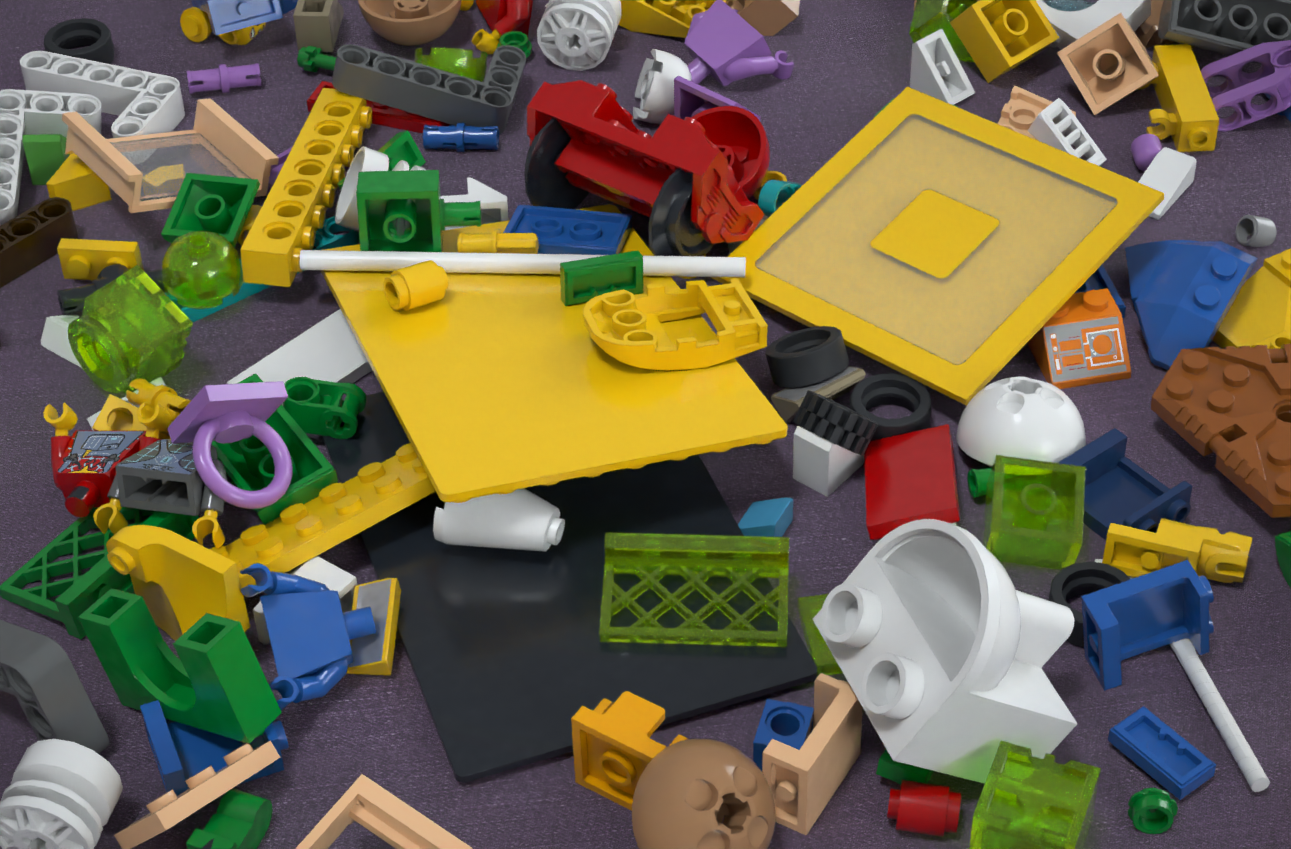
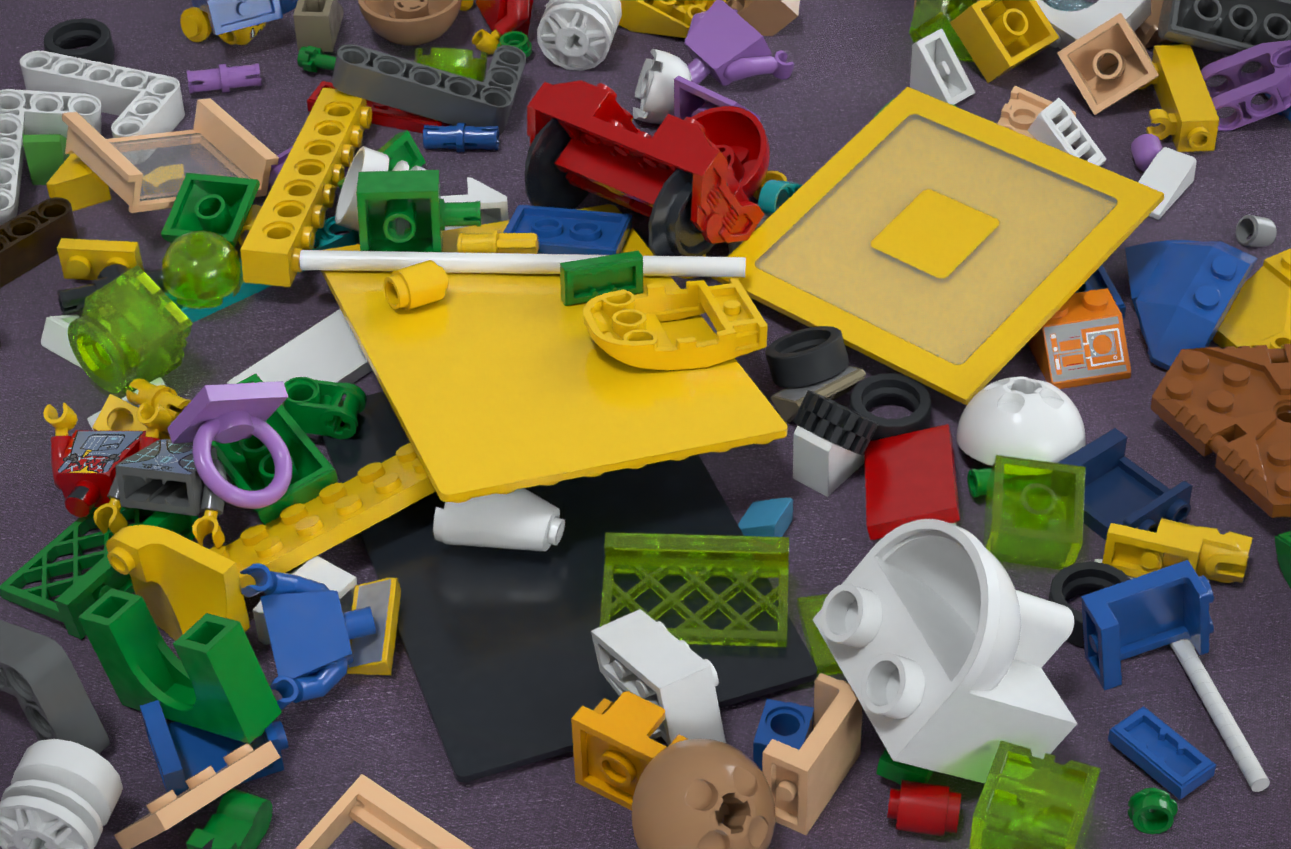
none -> white wedge [591,609,726,746]

